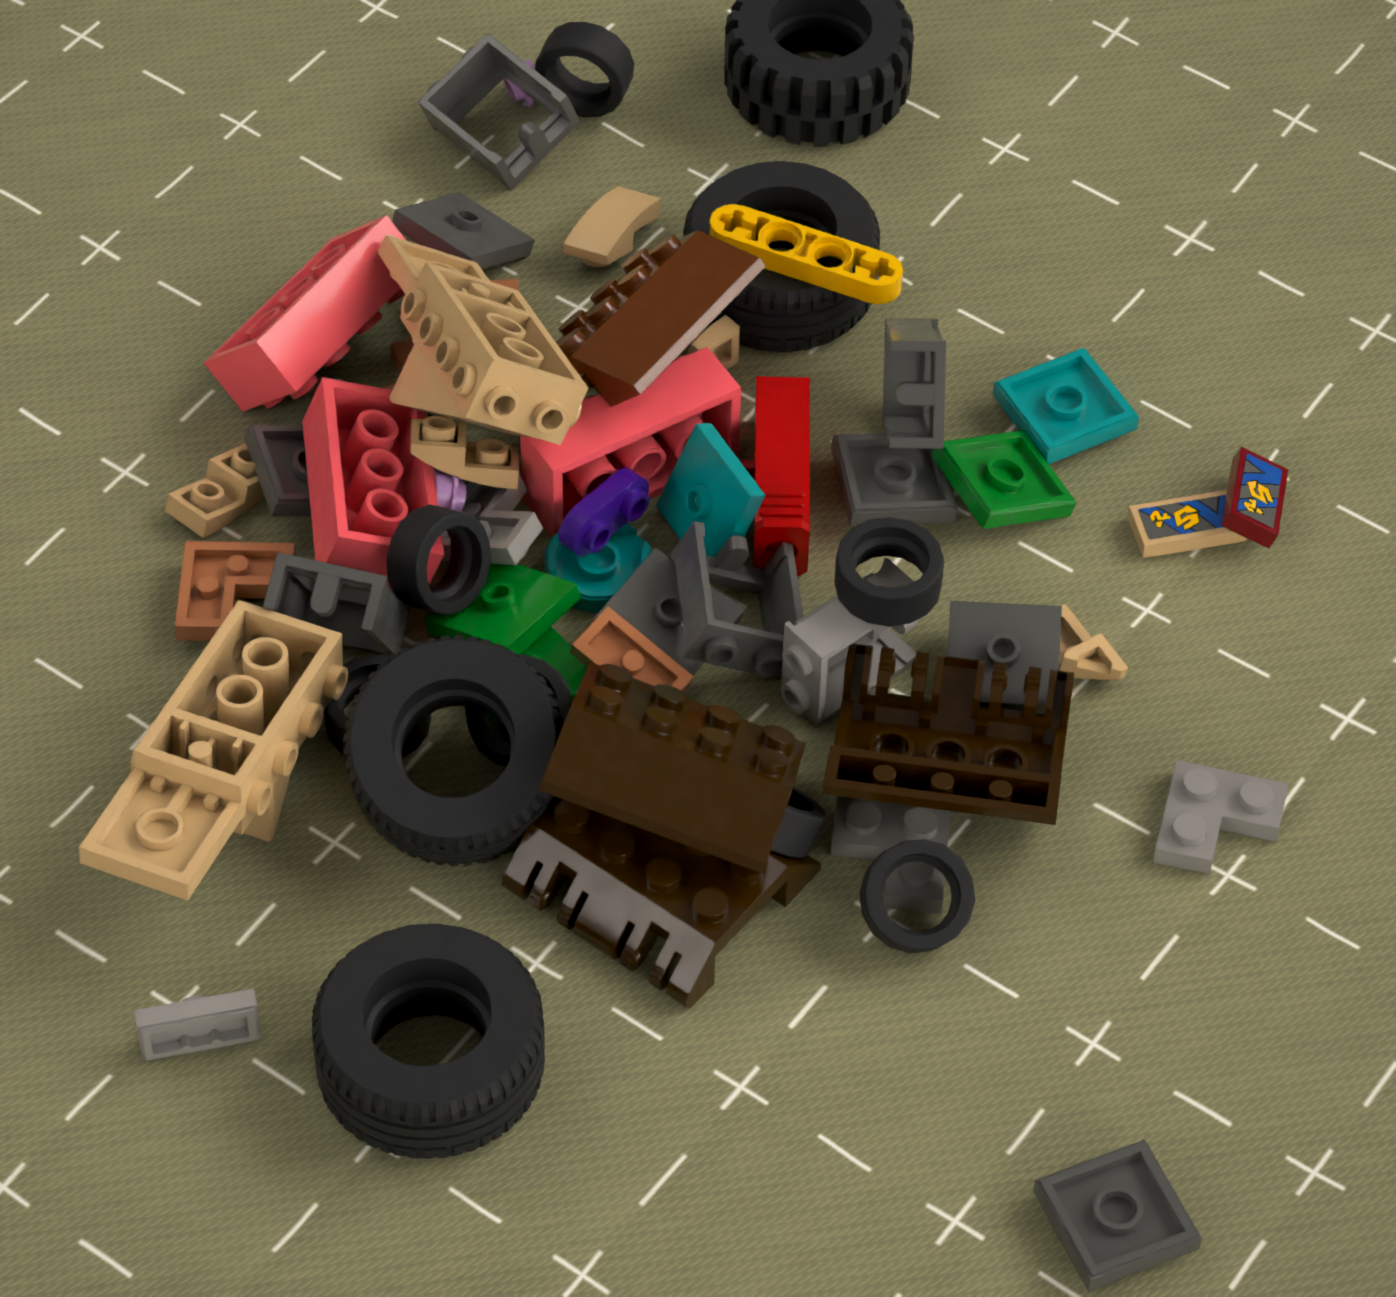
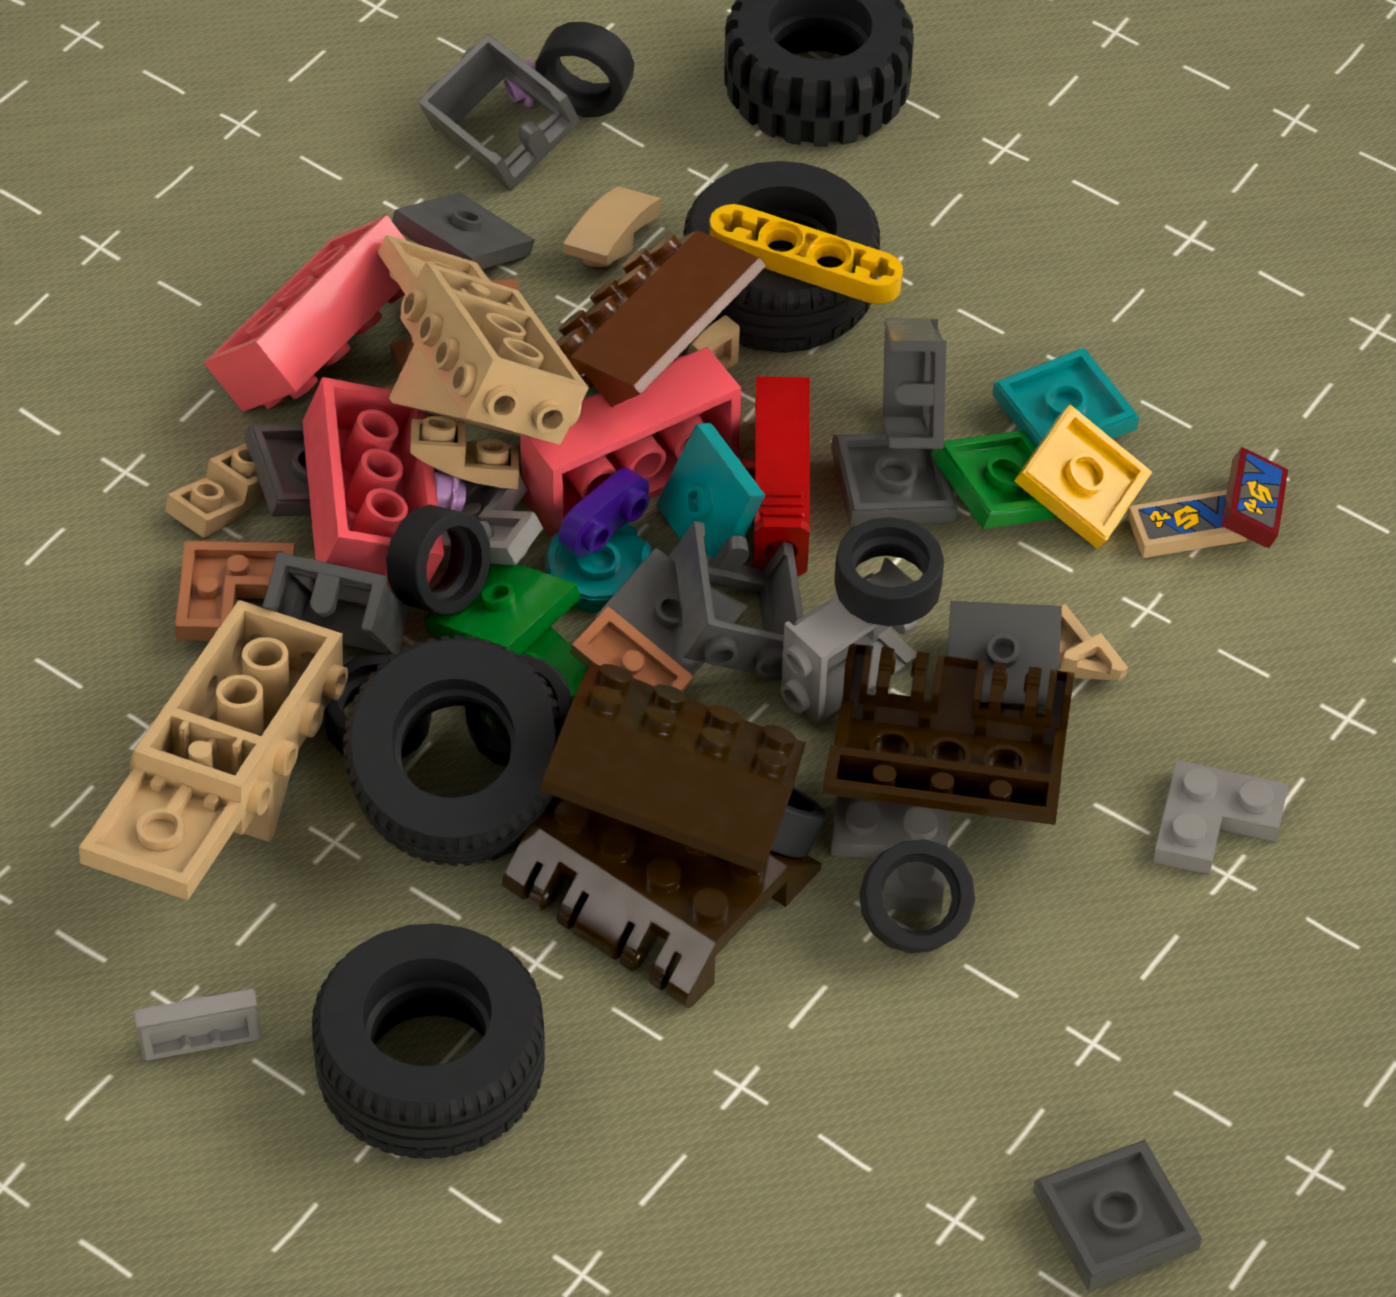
none -> yellow tile [1014,405,1152,549]

